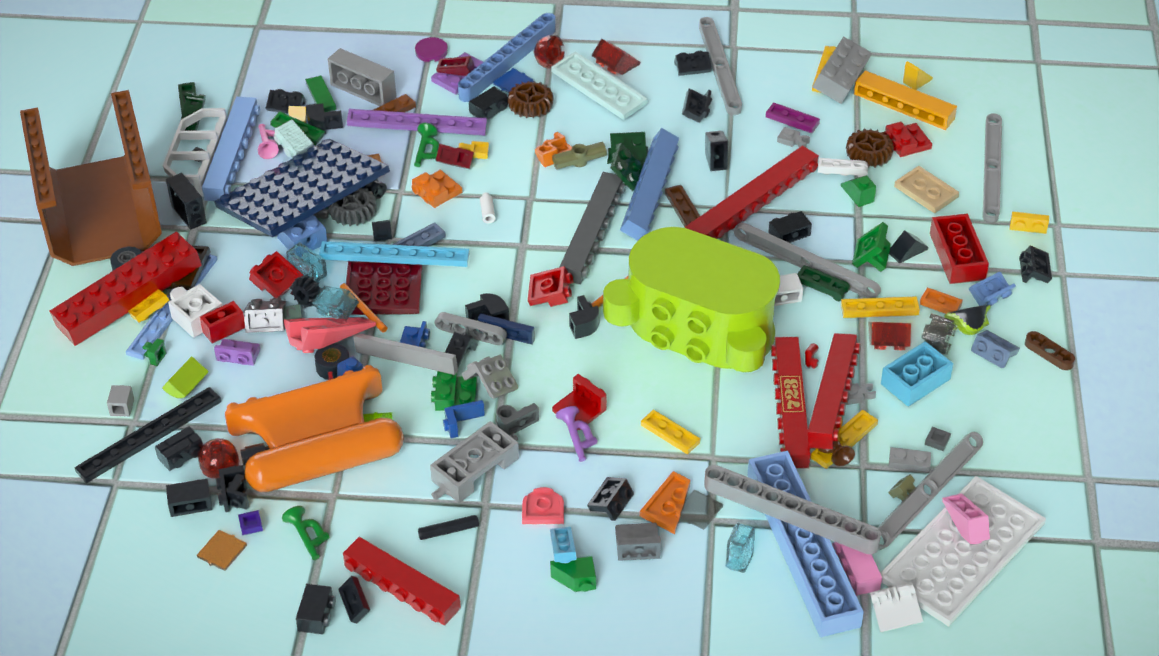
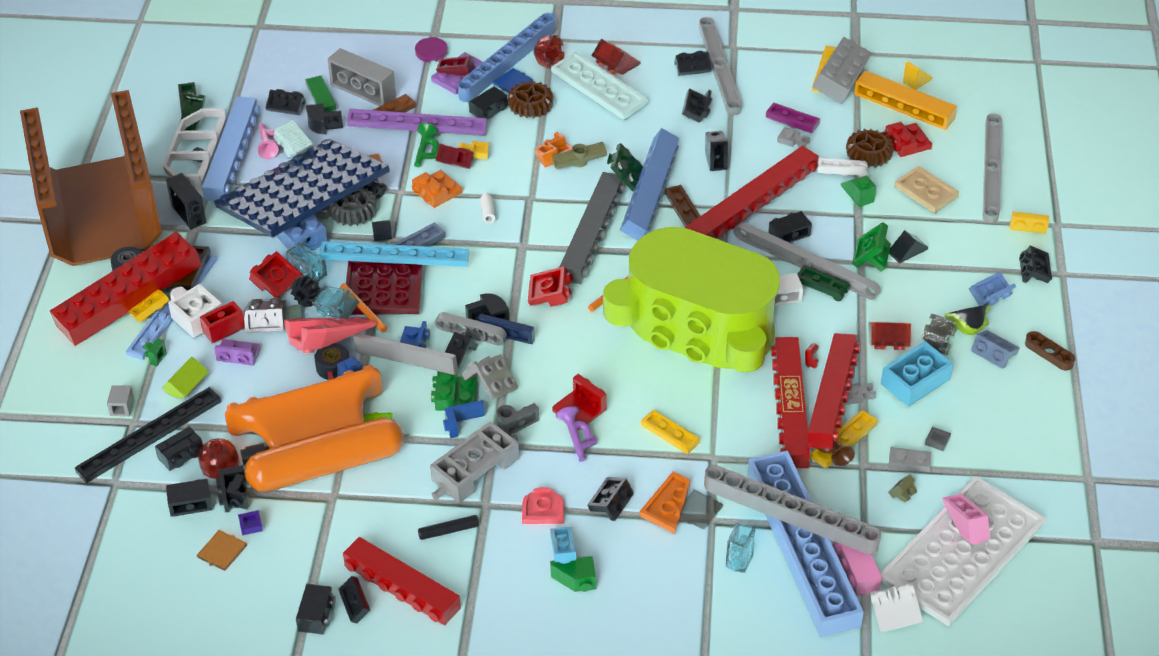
green tile [270,111,324,146] -> none
green piece [282,506,330,560] -> none
yellow tile [288,106,307,123] -> none
black brick [569,295,599,339] -> none
dark green piece [608,132,648,166] -> none
flat silver bracket [615,523,661,561] -> none
yellow plate [841,296,920,318] -> none
light grey beam [877,432,983,550] -> none
orange plate [920,287,963,314] -> none
red brick [929,213,989,284] -> none

